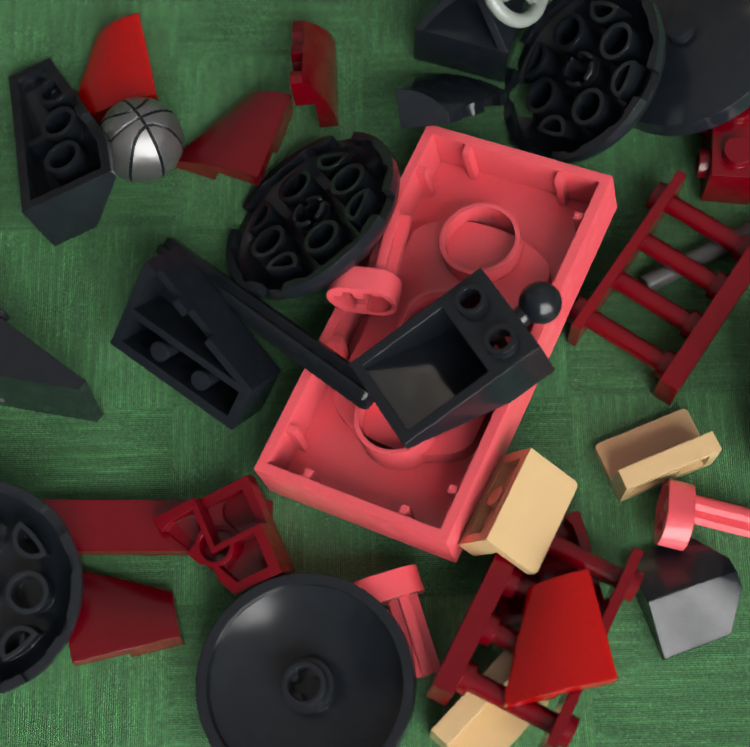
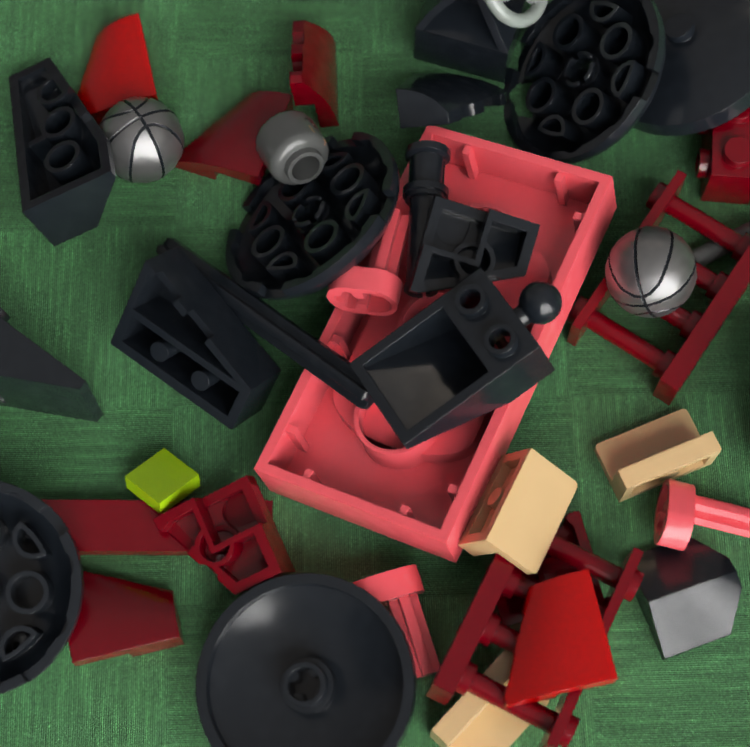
none -> lime tile [125,448,200,514]
none -> dark grey head [256,110,329,185]
none -> black pin [403,140,451,298]
none -> black slope [408,196,540,294]
none -> flat silver piece [605,226,697,318]

